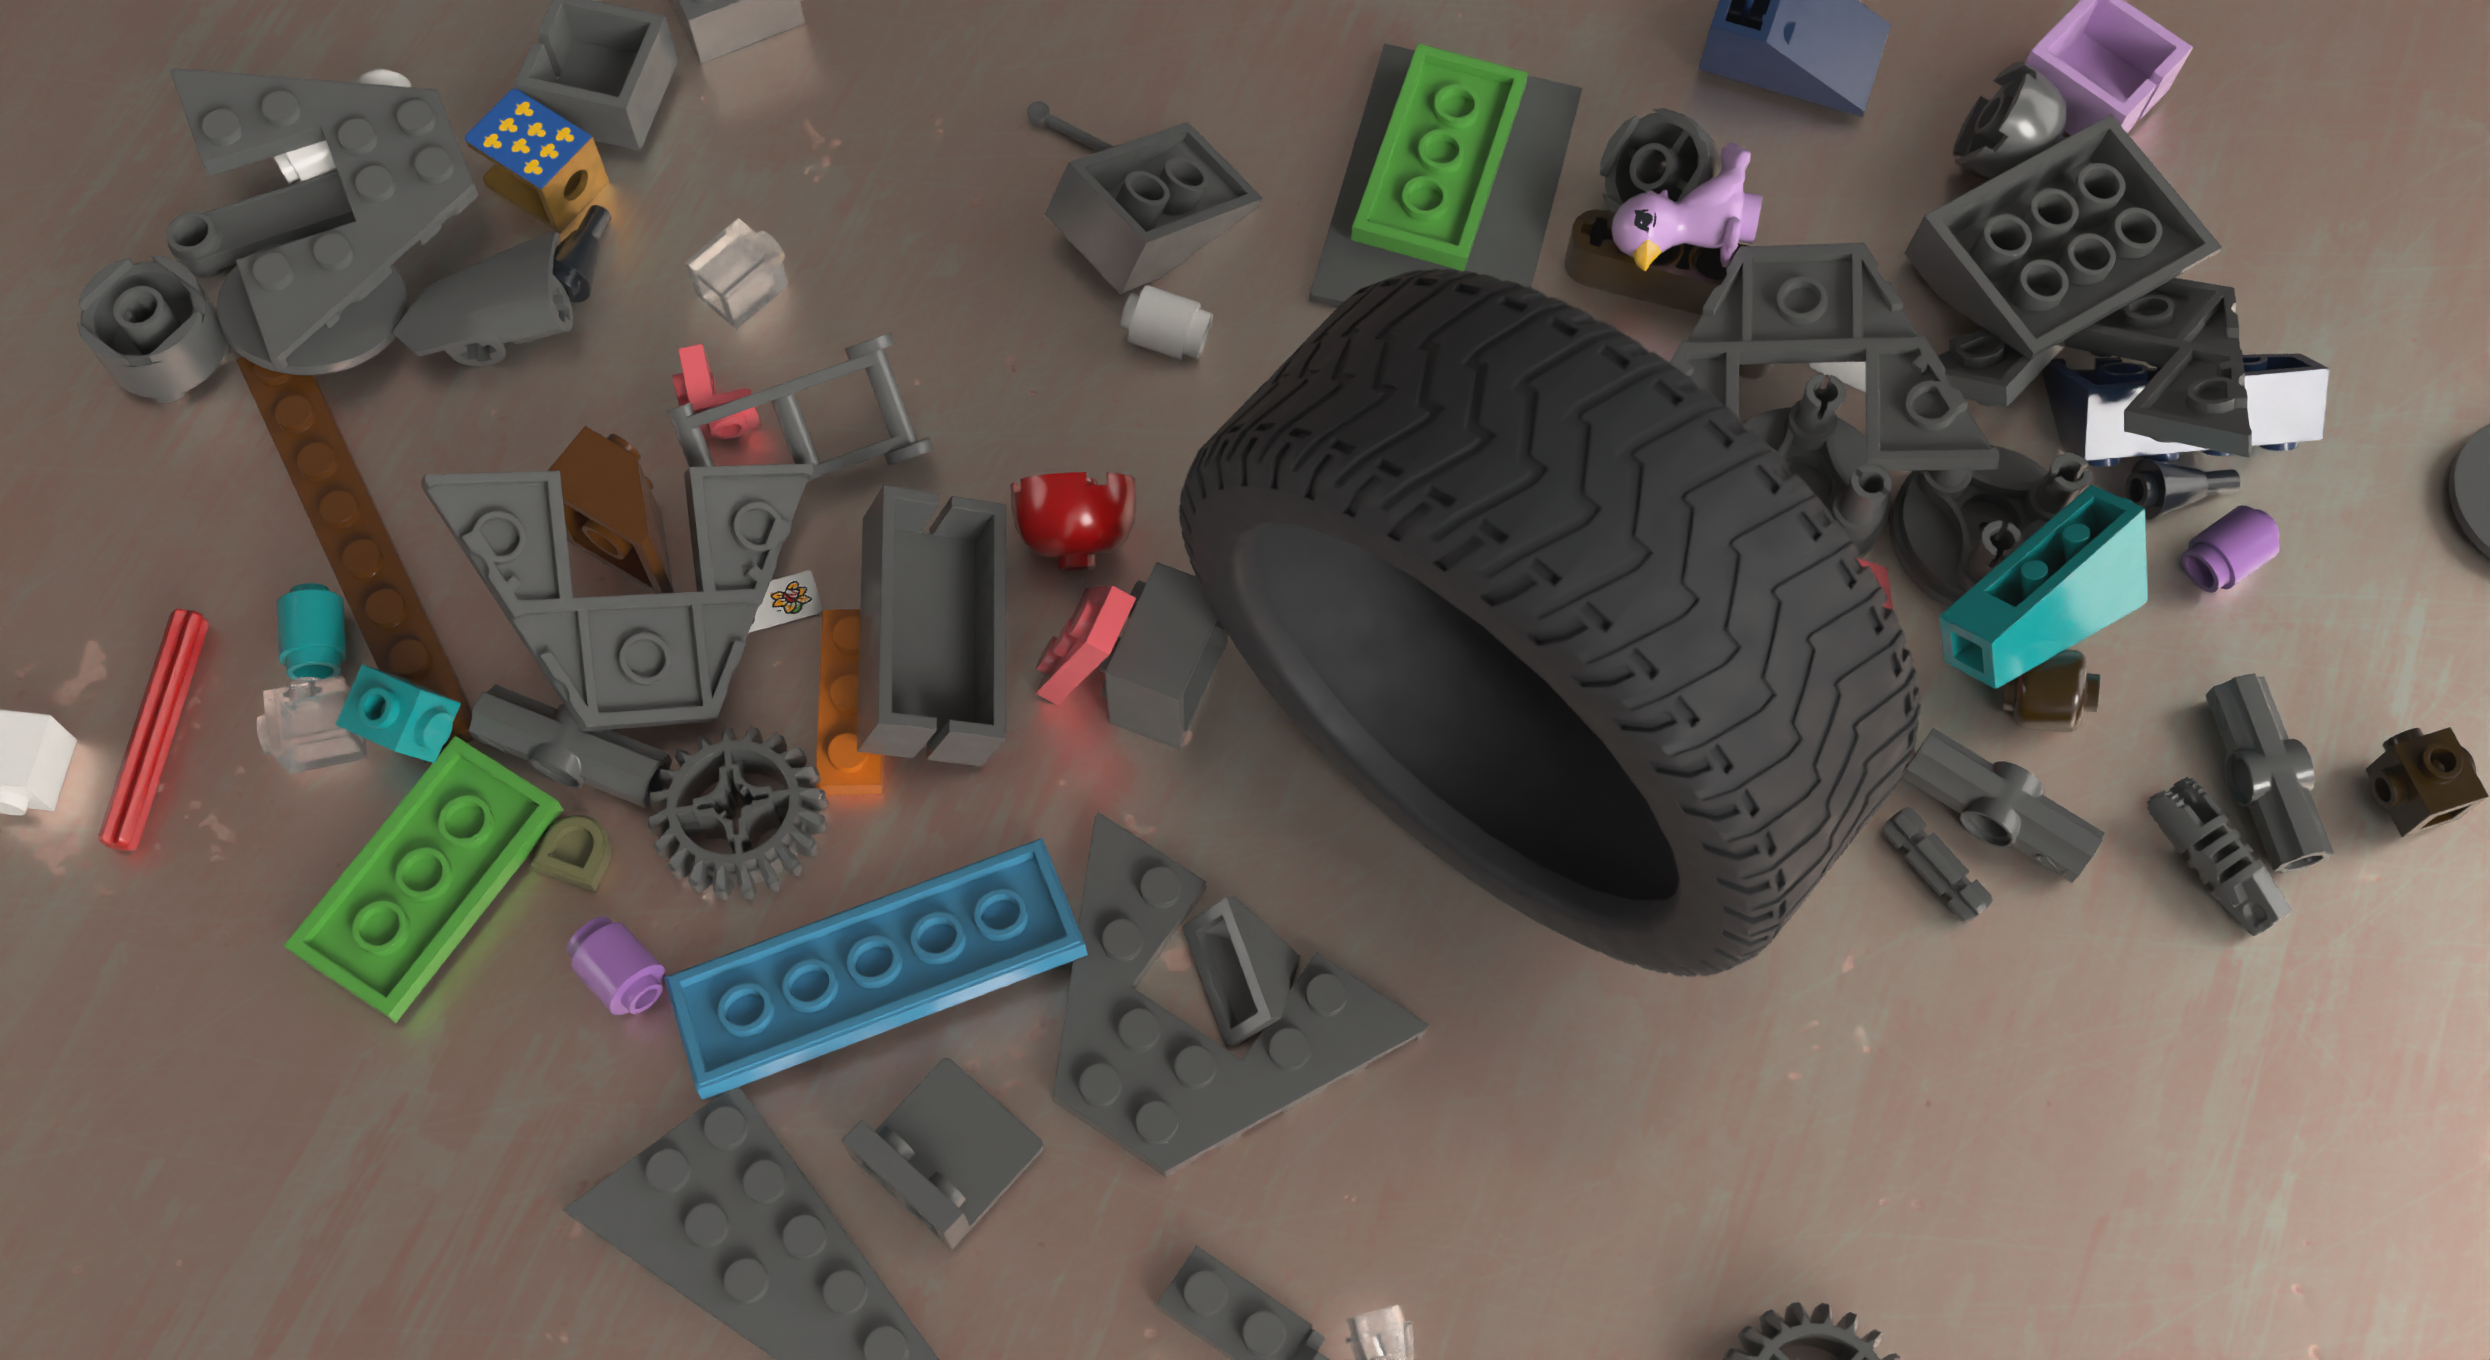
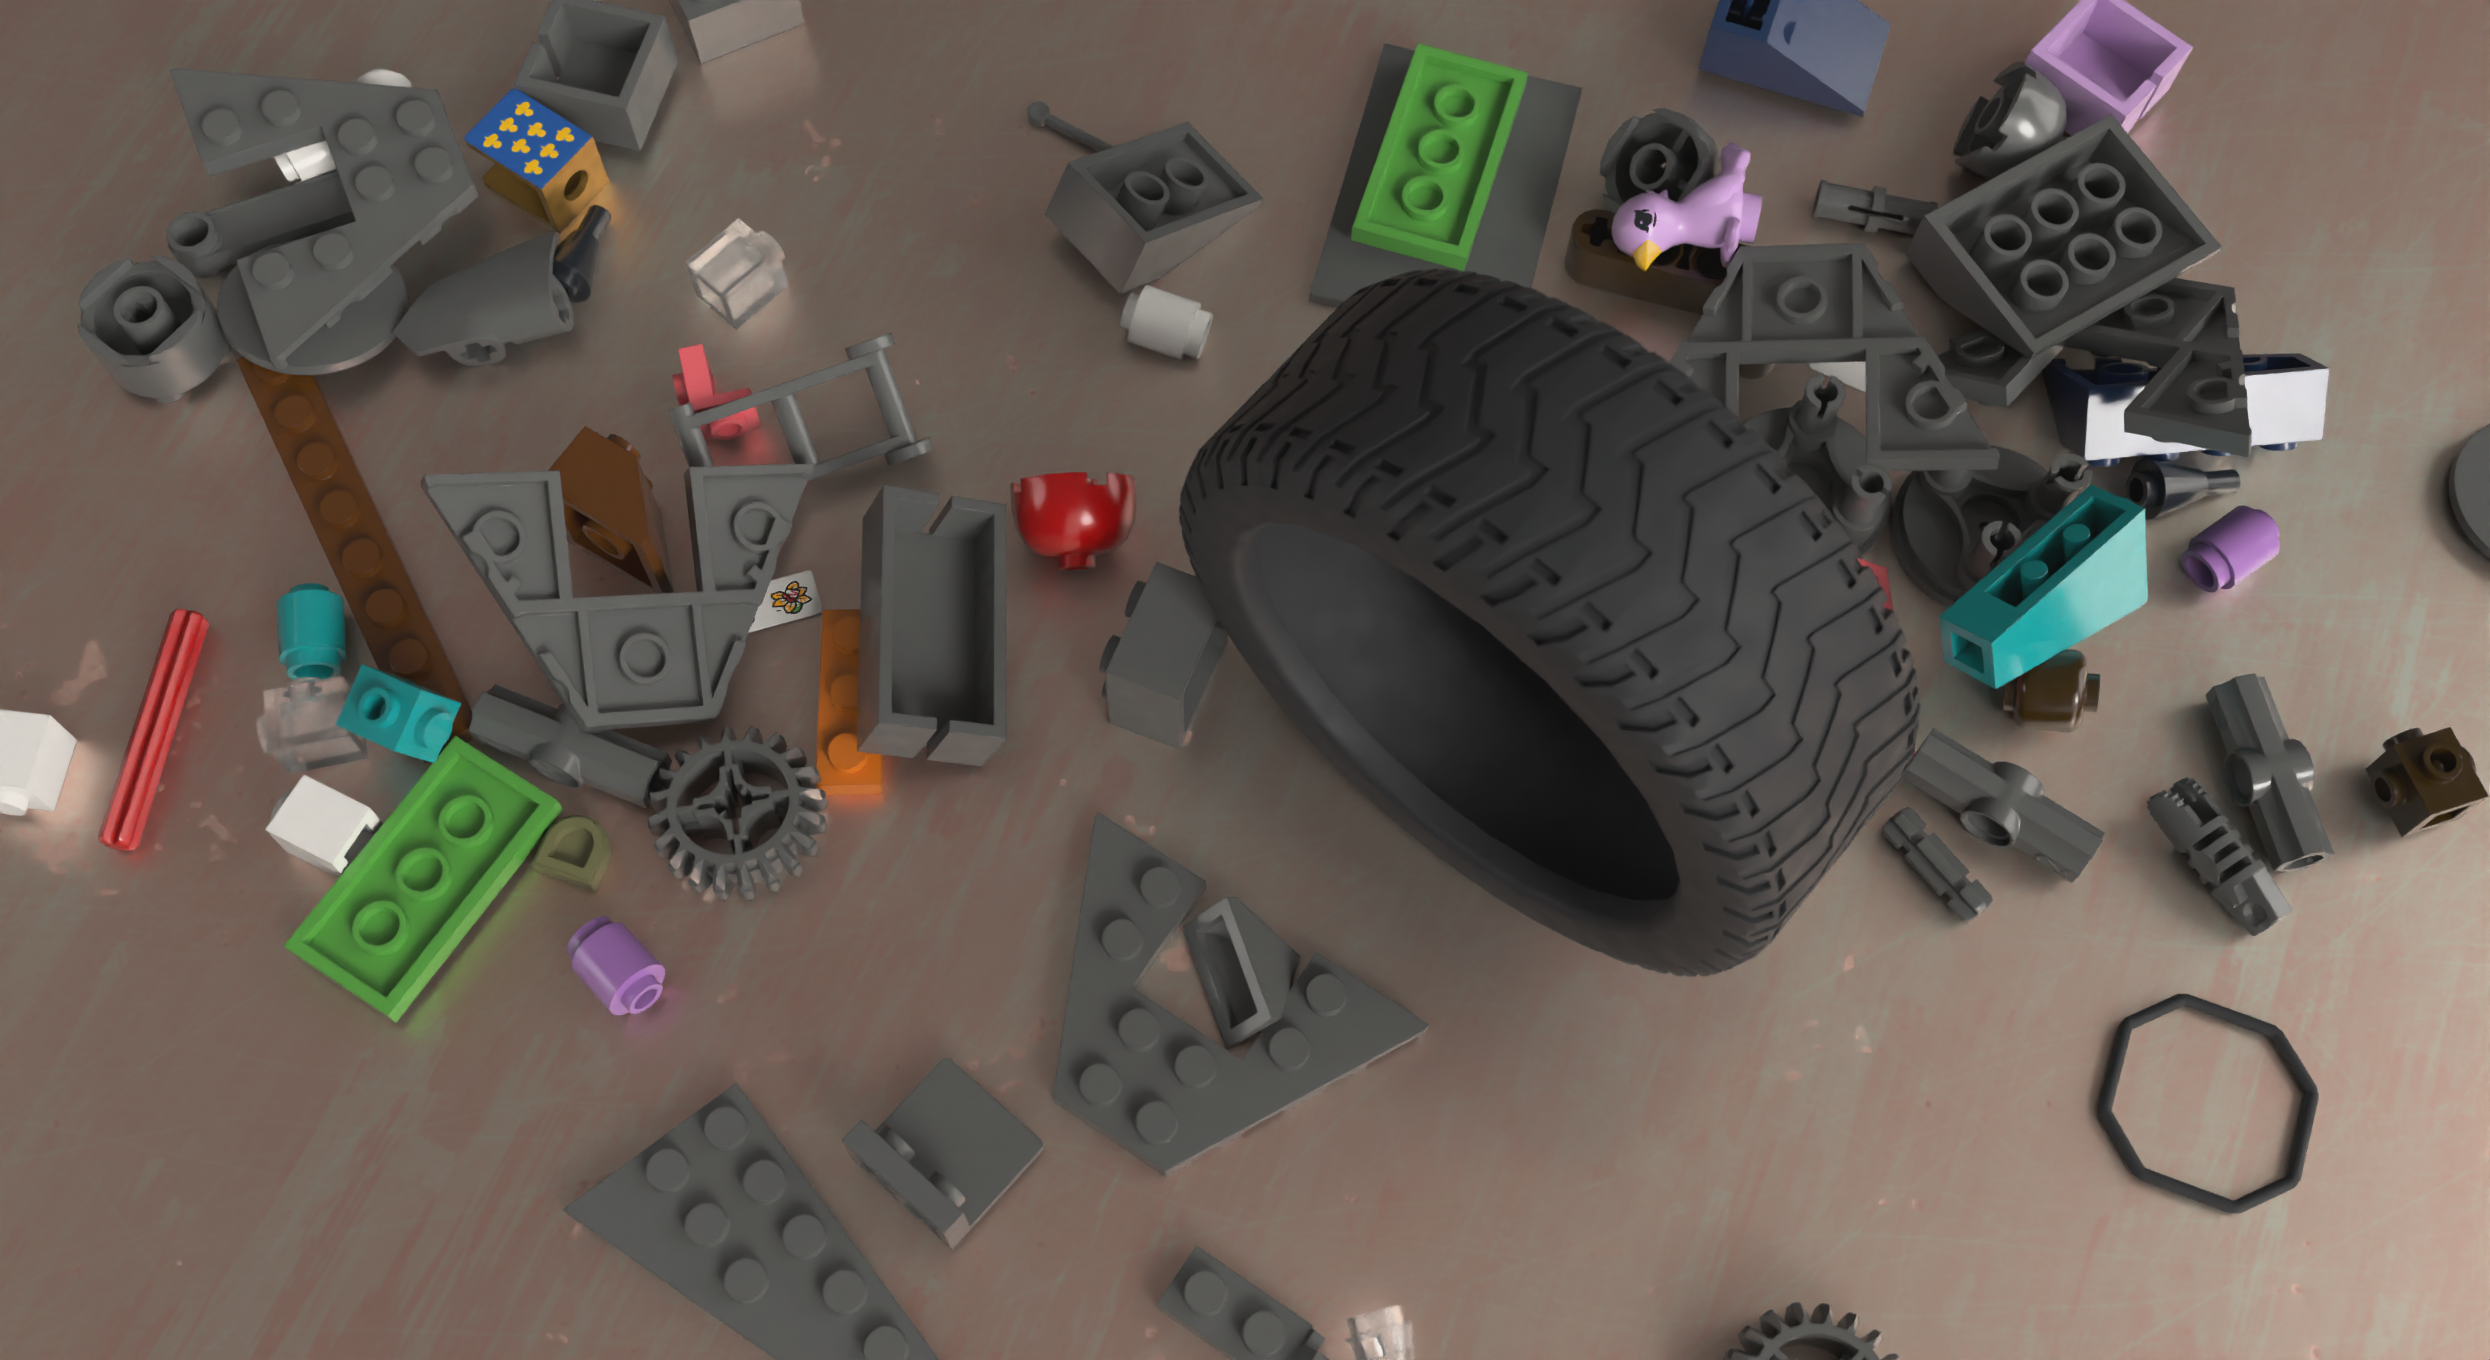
dark azure tile [664,838,1088,1100] -> none
coral wing [1035,585,1136,705] -> none
none -> white brick [265,774,383,878]
none -> dark grey pin [1812,180,1938,235]
none -> black piece [2098,994,2319,1214]

